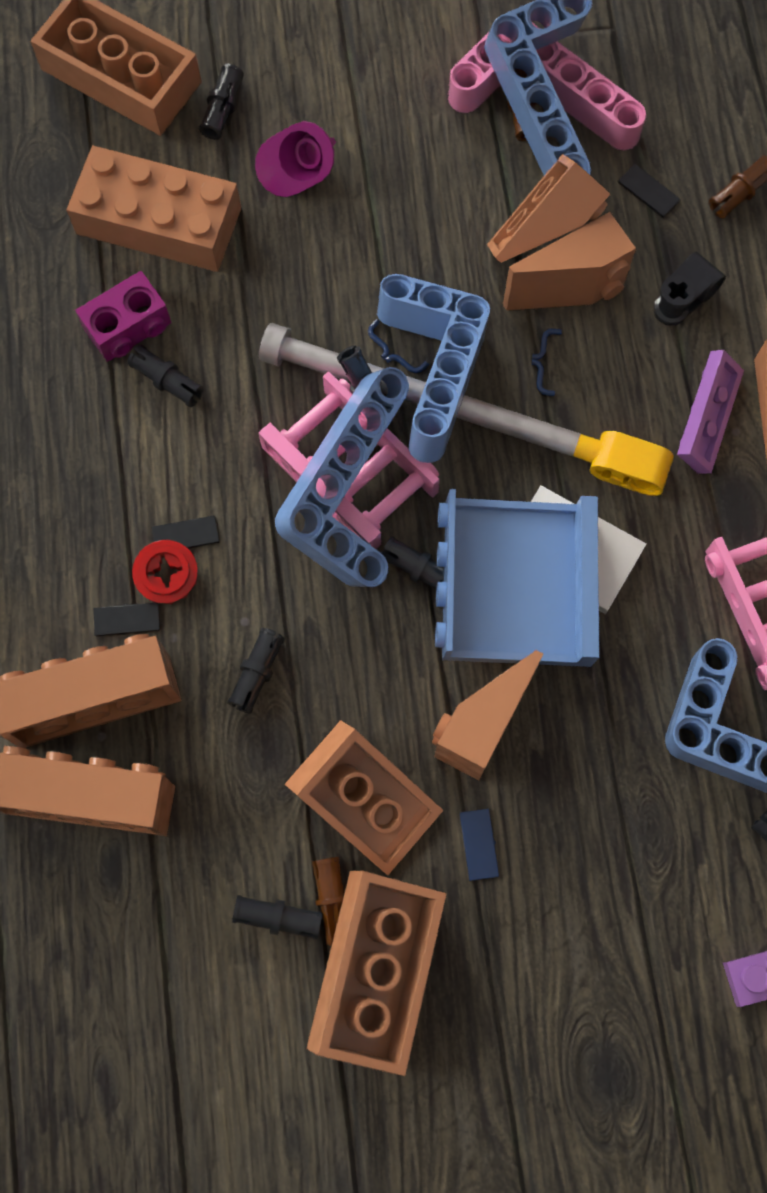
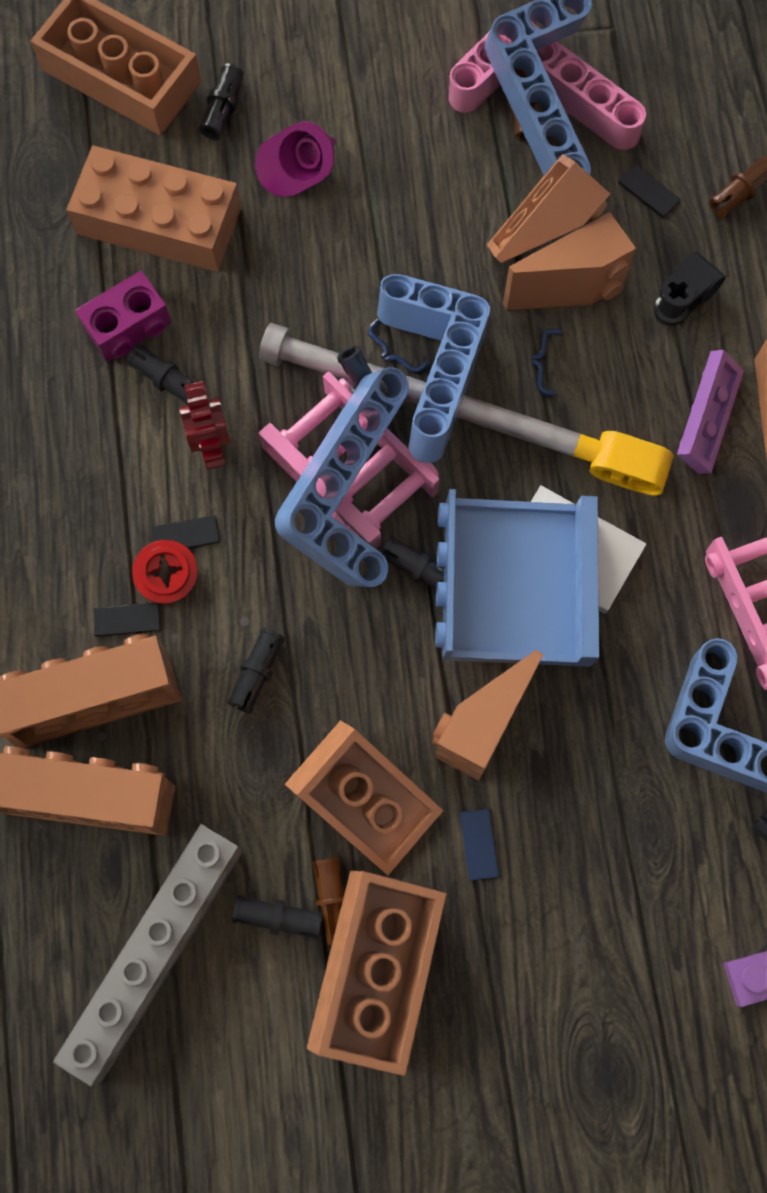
none -> light grey brick [53,824,243,1086]
none -> dark red gear [179,381,231,470]

